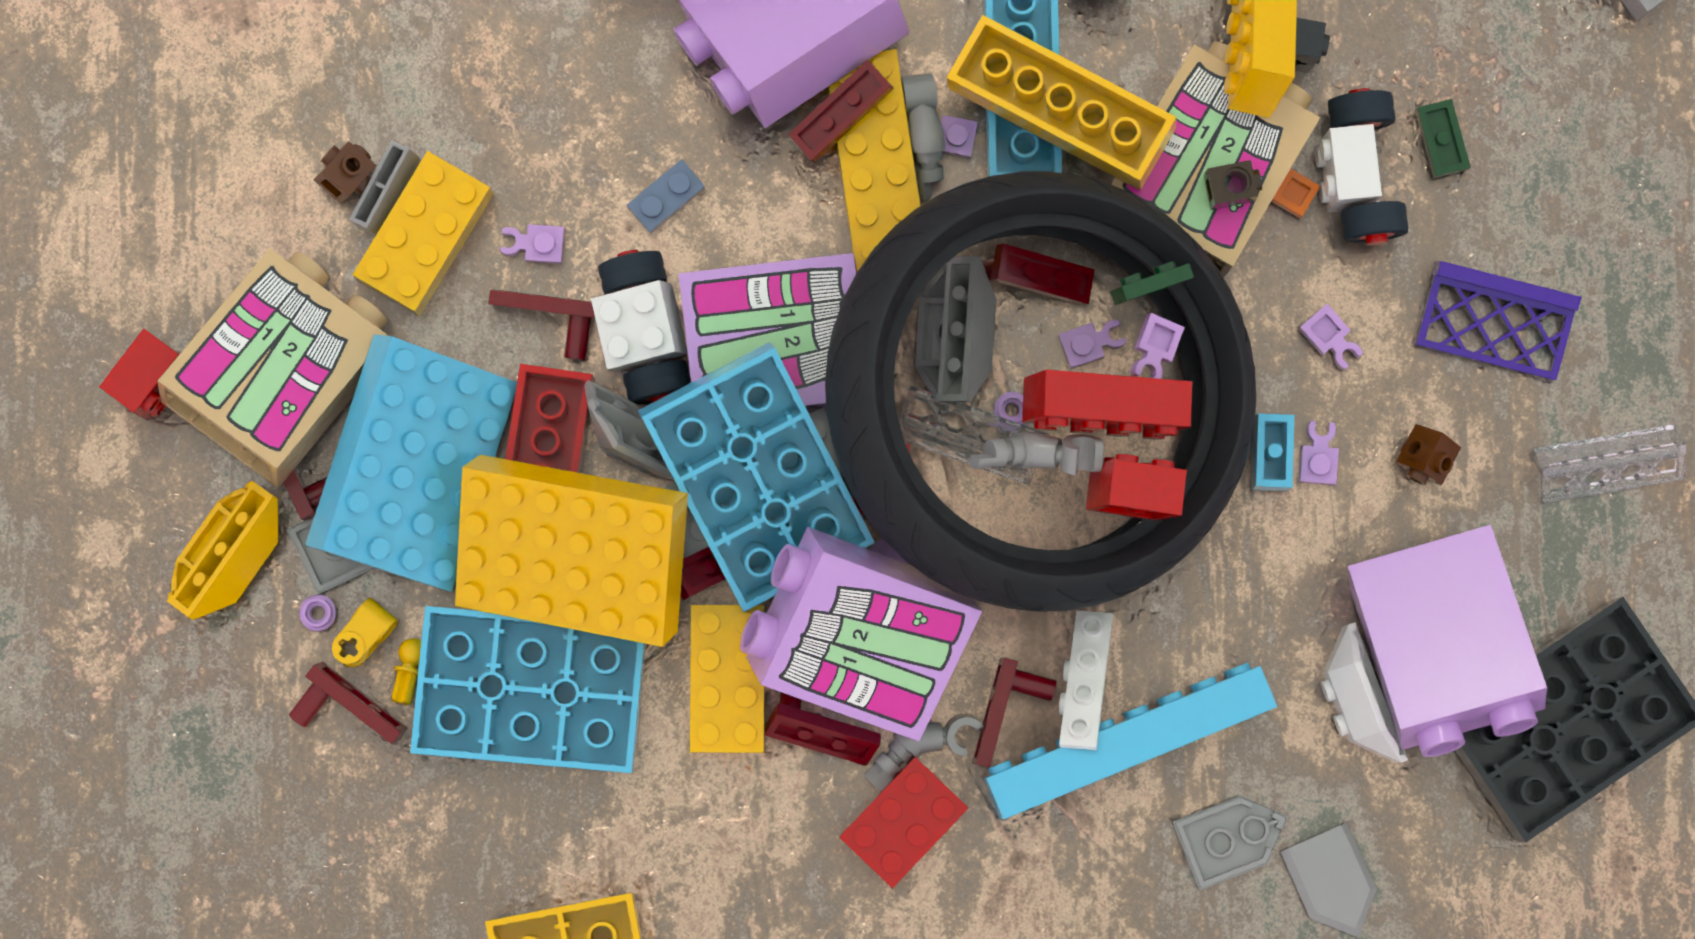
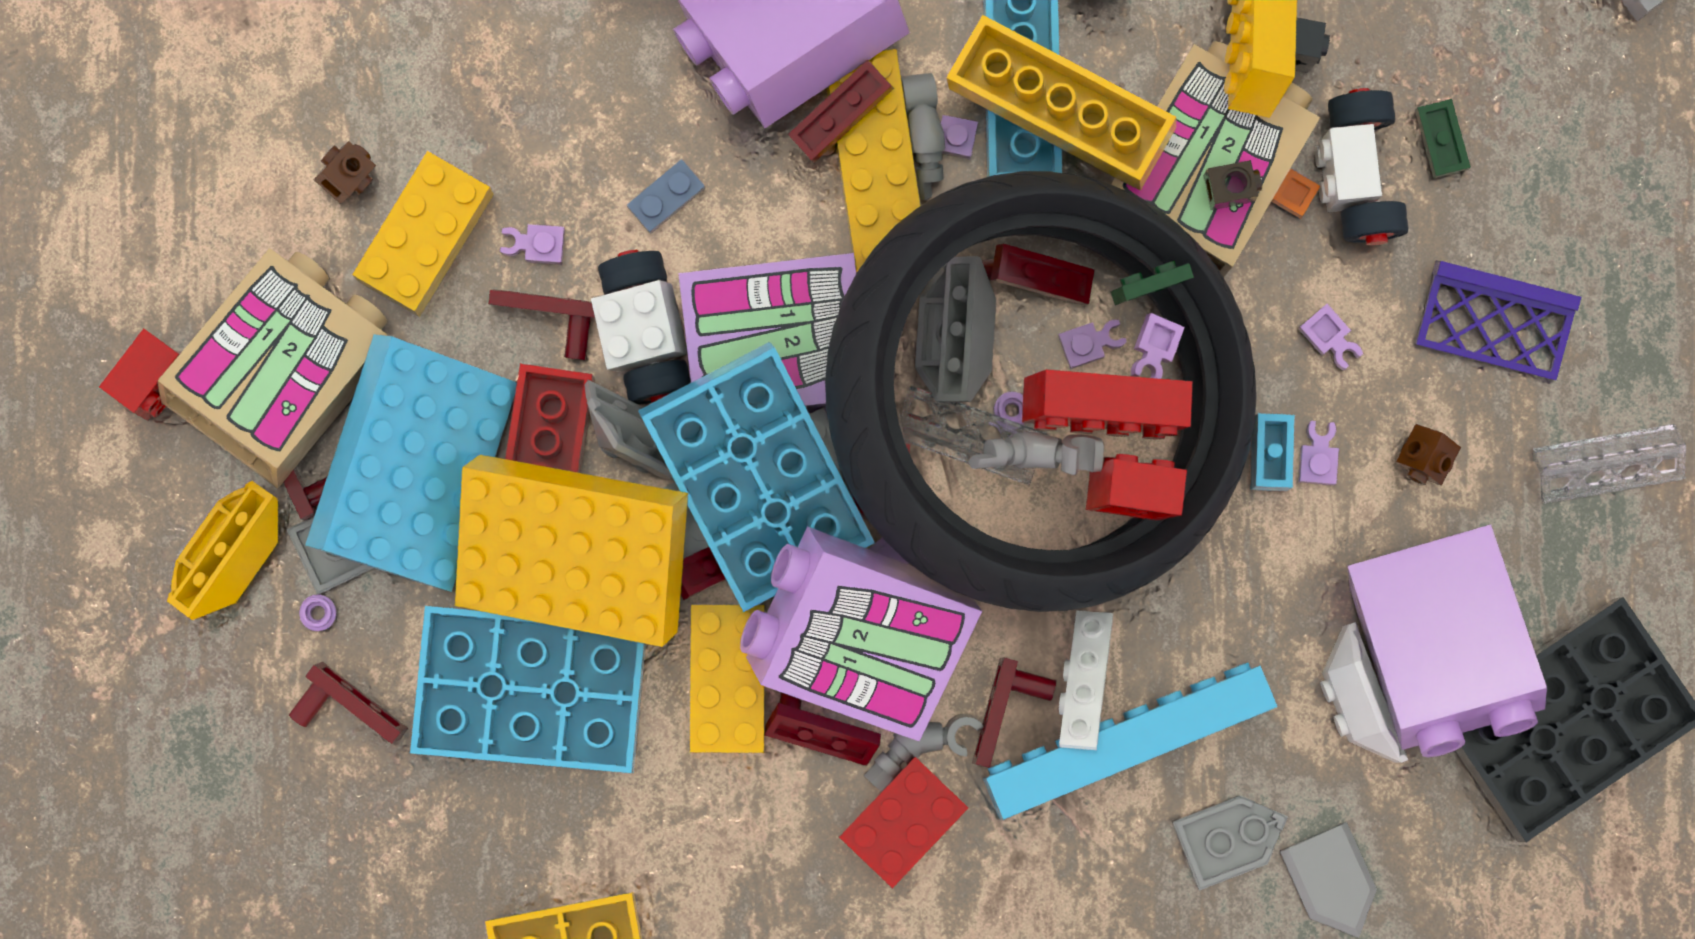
yellow piece [332,597,399,668] -> none
light grey piece [349,140,421,237] -> none
yellow axle [391,638,421,705] -> none

